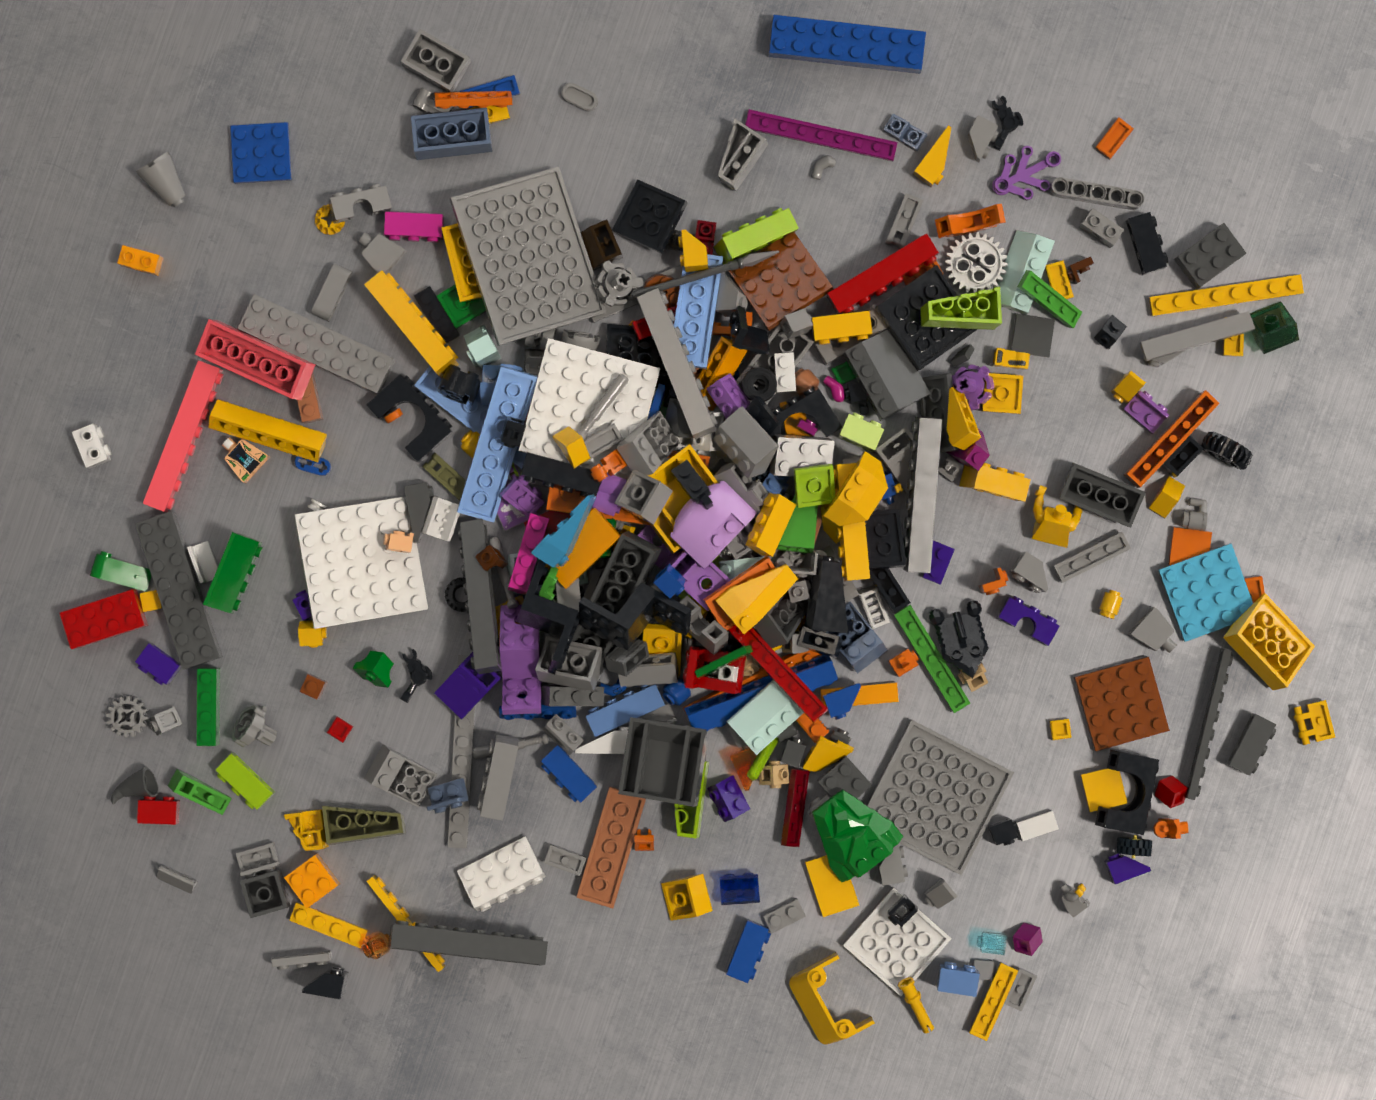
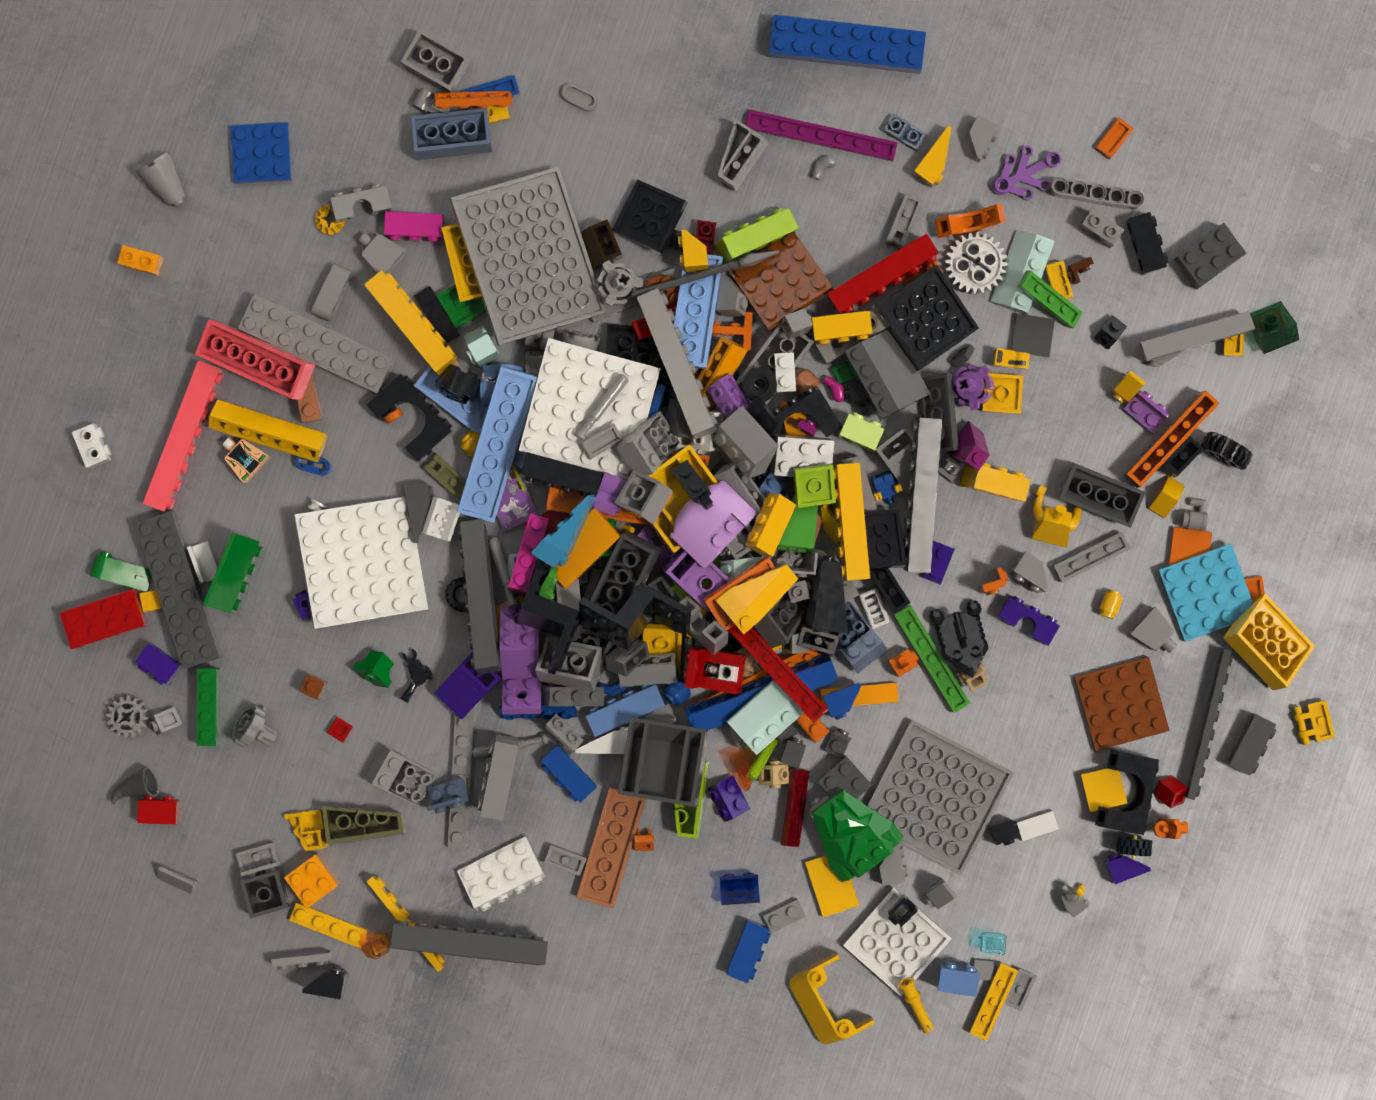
bright green slope [168,769,232,815] -> none
lime brick [216,753,275,810] -> none
yellow brick [298,620,327,648] -> none
light nougat brick [383,531,414,553] -> none
reddish brown bracket [476,544,508,571] -> none
medium lavender bracket [500,474,545,518] -> none
black brick [501,416,526,448] -> none
yellow slope [552,426,590,469] -> none
orange plate [590,449,627,483] -> none
blue brick [653,564,686,598] -> none
yellow slope [661,874,713,921] -> none
green tile [695,645,753,678] -> none
black bracket [729,306,770,355] -> none
light grey tile [746,479,768,507] -> none
yellow slope [803,736,854,772] -> none
yellow wedge [823,451,888,526] -> none
lime wedge [921,287,1002,330] -> none
yellow slope [947,387,981,450] -> none
black piece [992,96,1023,151] -> none
magenta panel [1012,923,1043,956] -> none
yellow tile [1049,719,1072,740] -> none
yellow plate [1149,274,1304,316] -> none

